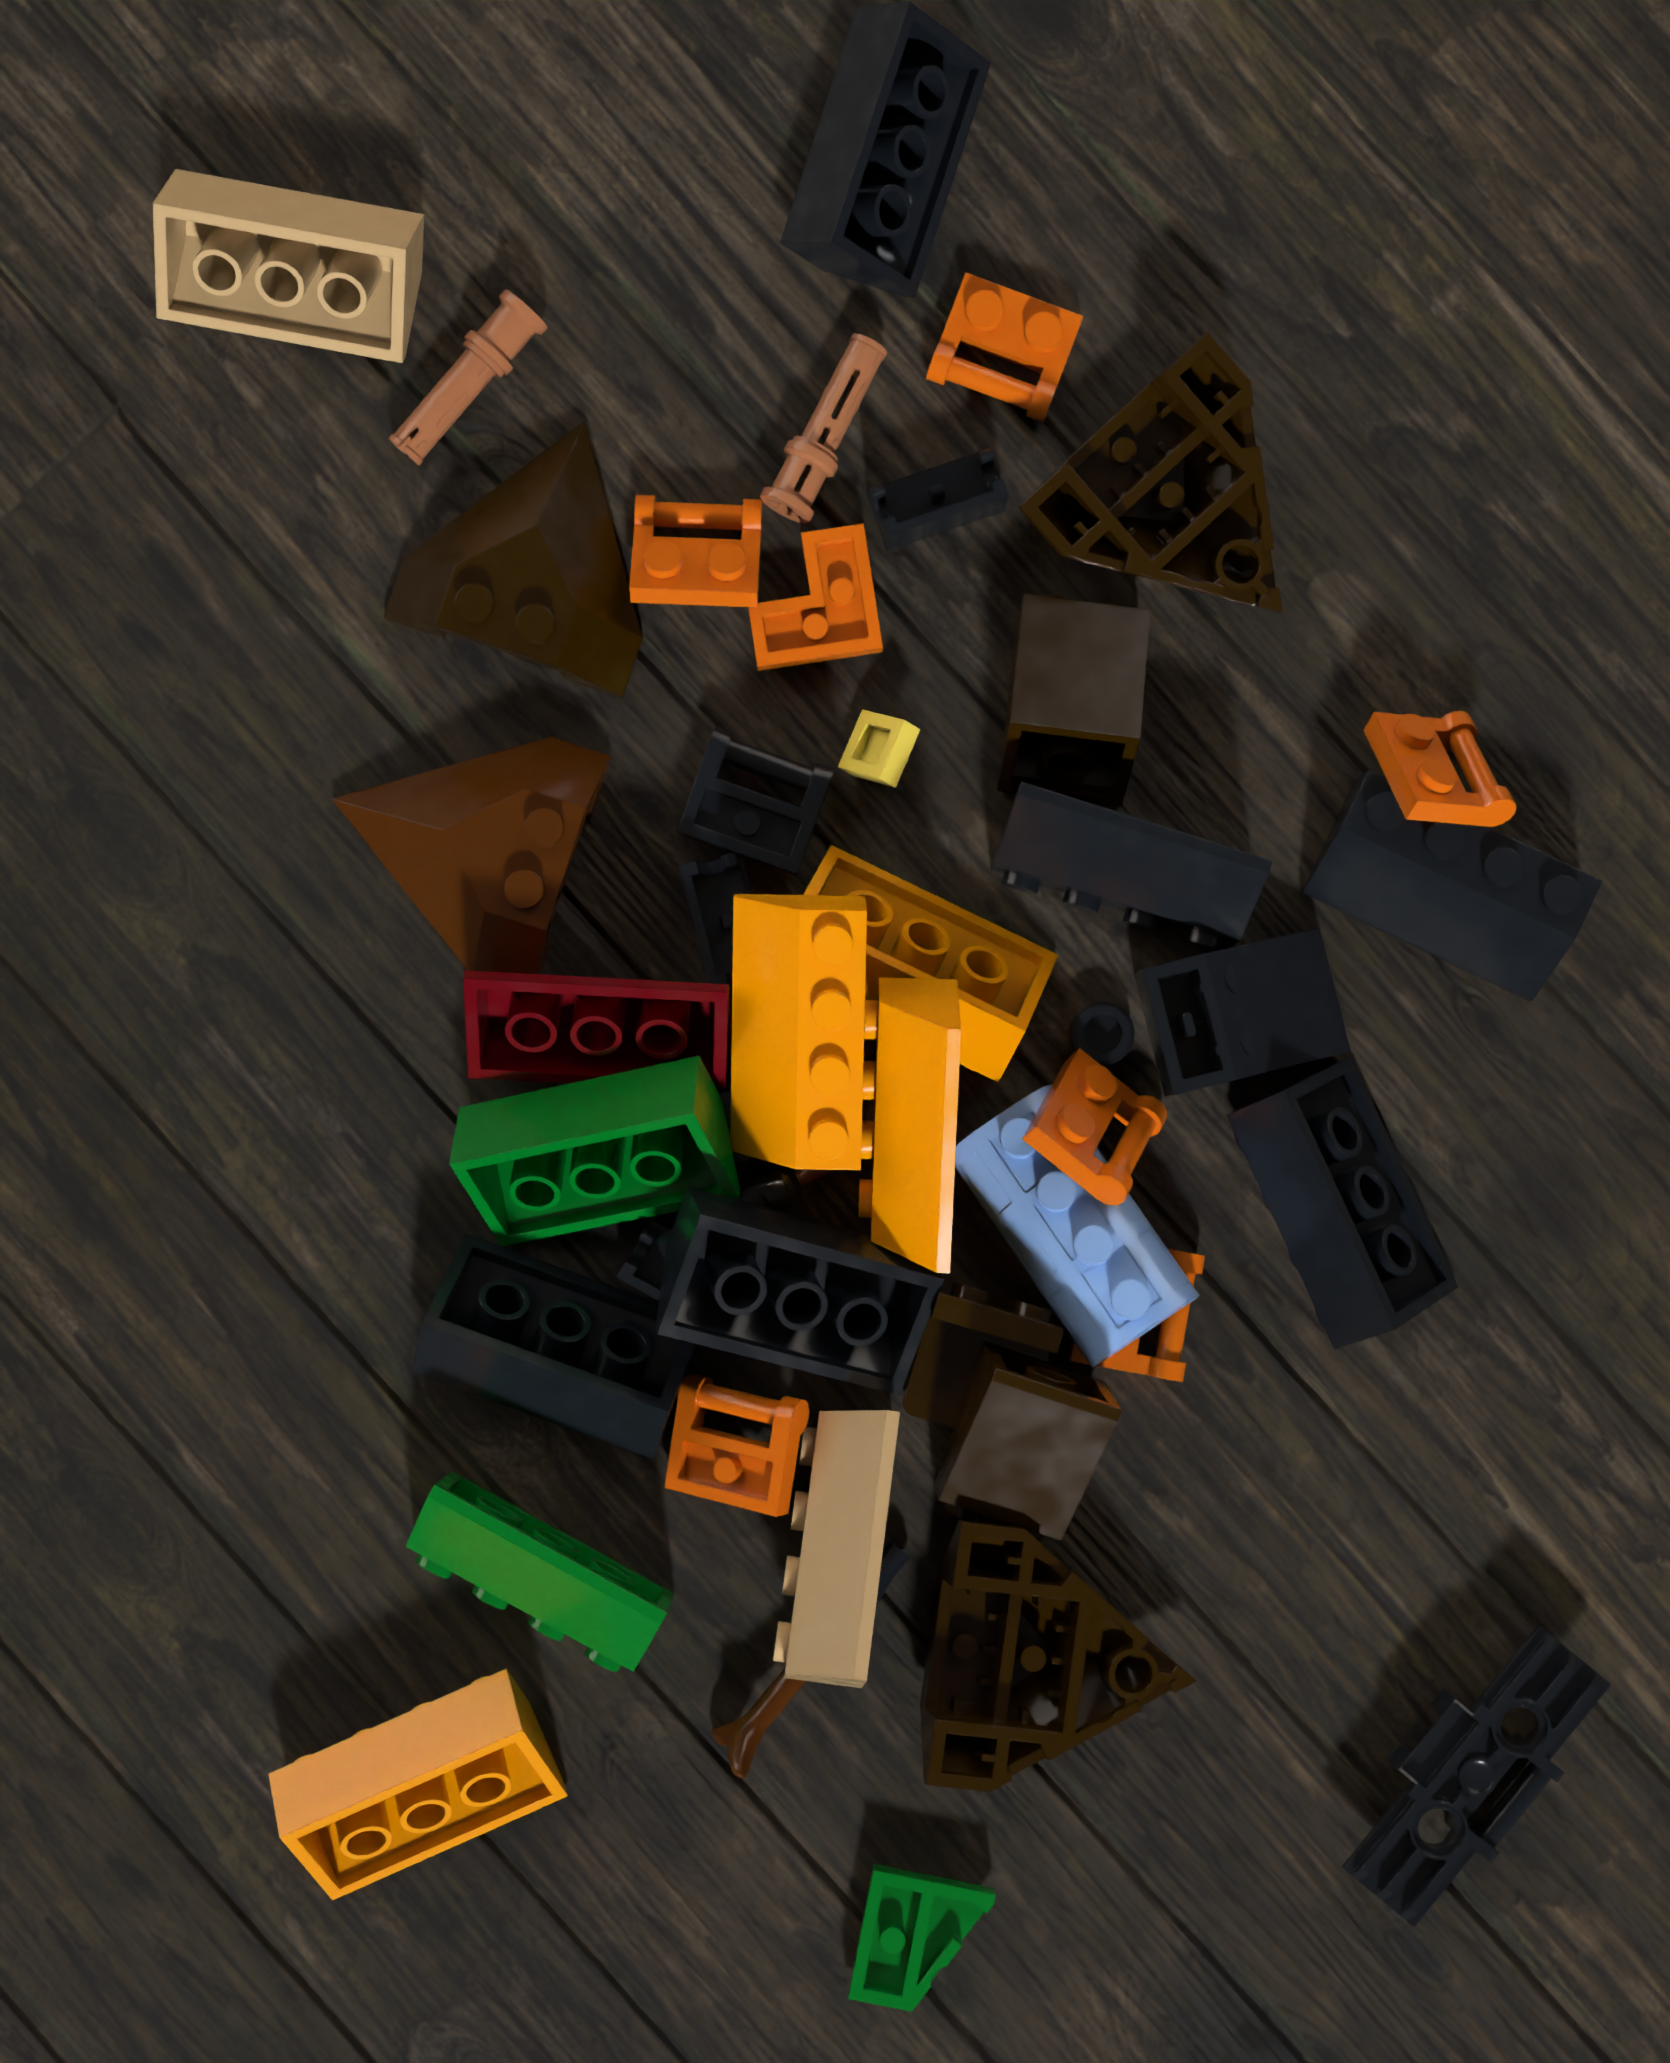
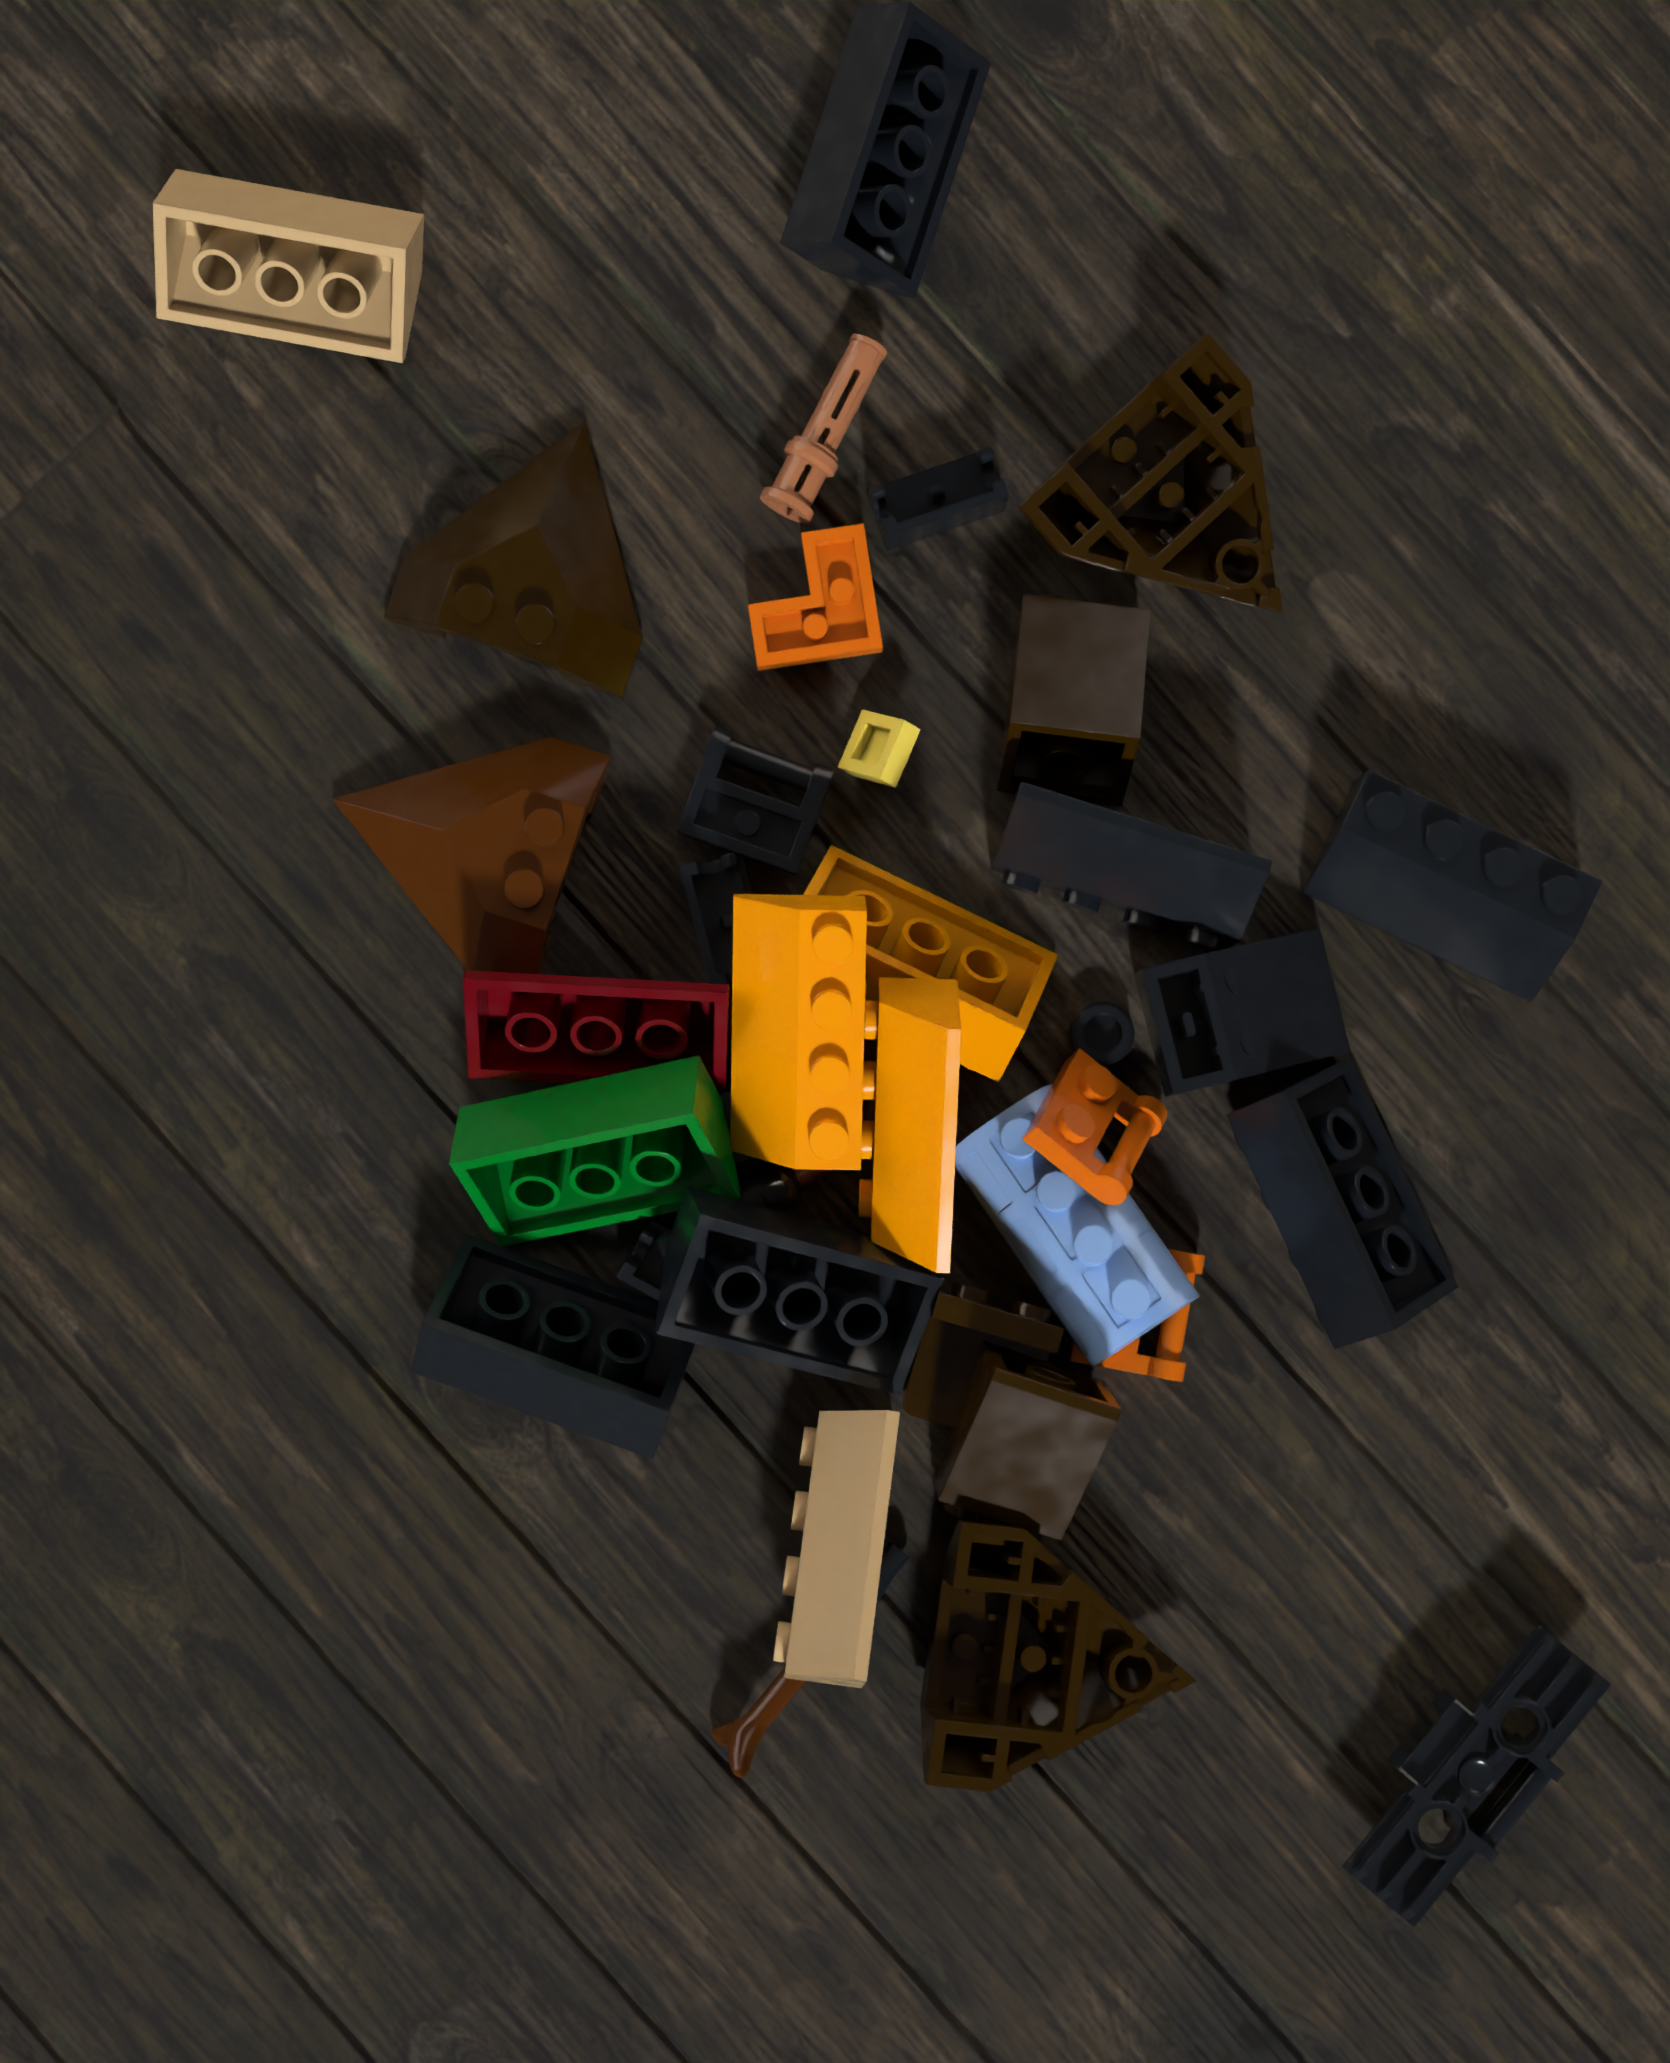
light orange slope [268,1668,568,1900] -> none
nougat pin [388,289,548,466] -> none
green slope [405,1471,675,1672] -> none
orange plate [629,495,763,608] -> none
orange plate [664,1373,809,1517] -> none
green wing [848,1864,996,2012] -> none
orange plate [926,272,1083,423] -> none
orange plate [1363,711,1516,827] -> none

